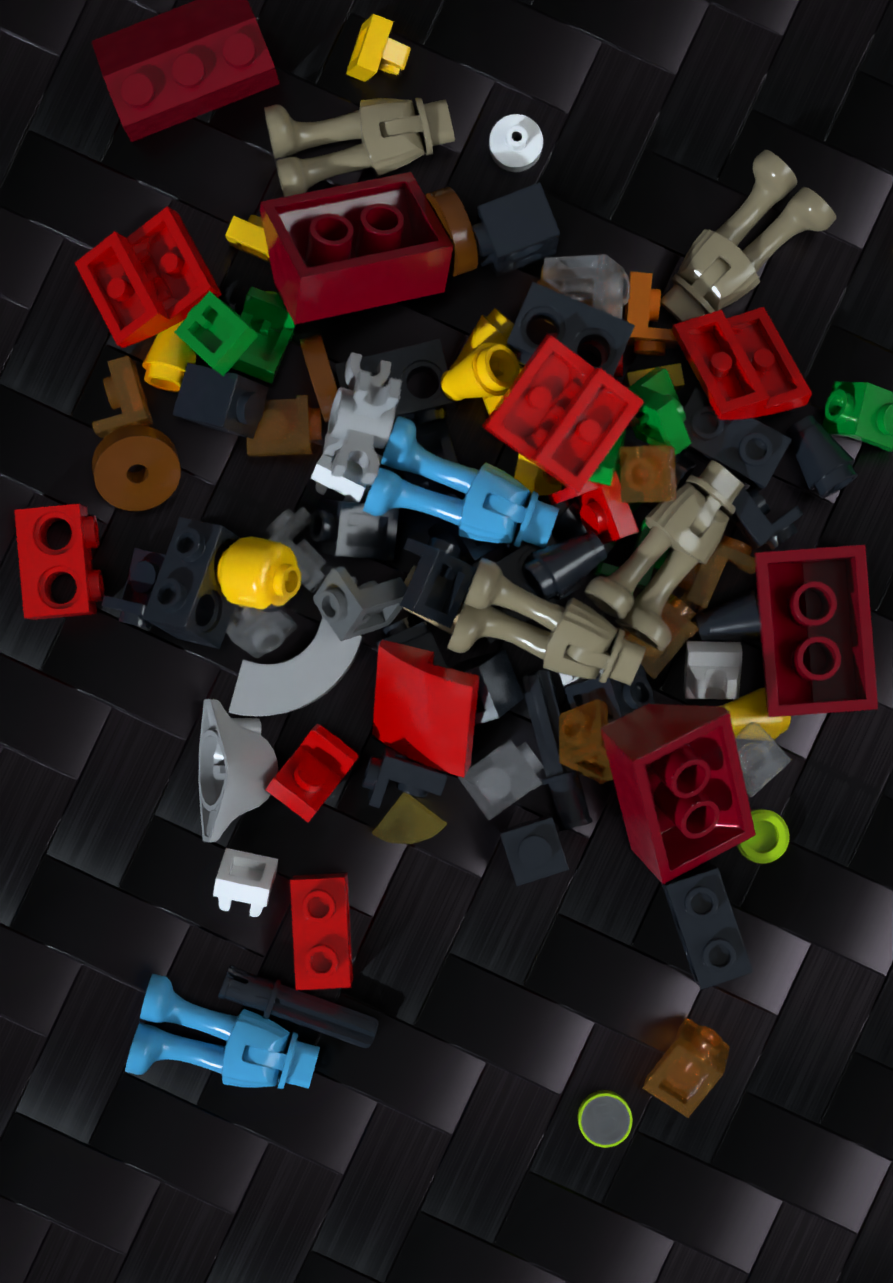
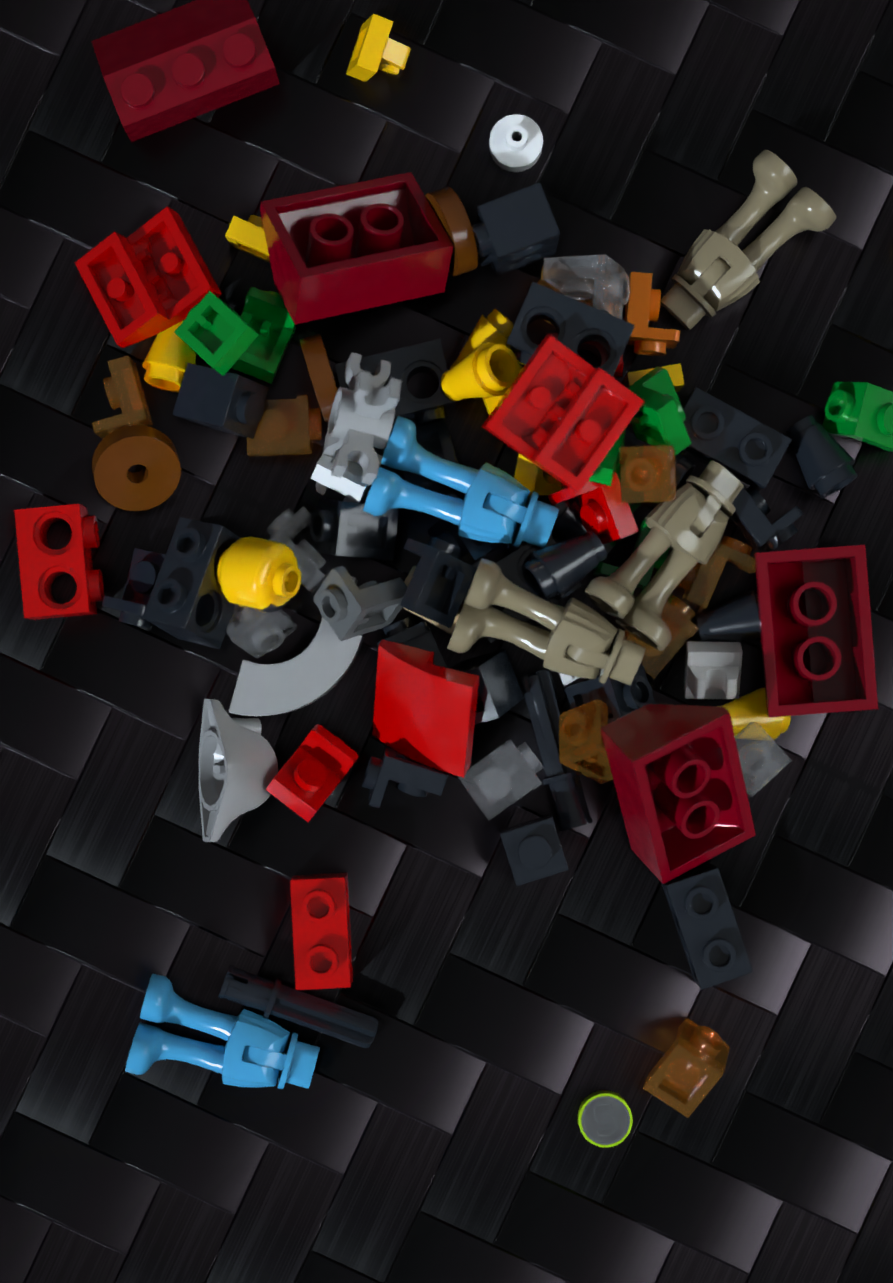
white tile [213,848,278,917] -> none
dark tan piece [264,98,455,197] -> none
clear yellow tile [372,792,447,844] -> none
red slope [671,307,812,420] -> none
lime tile [736,809,789,863] -> none

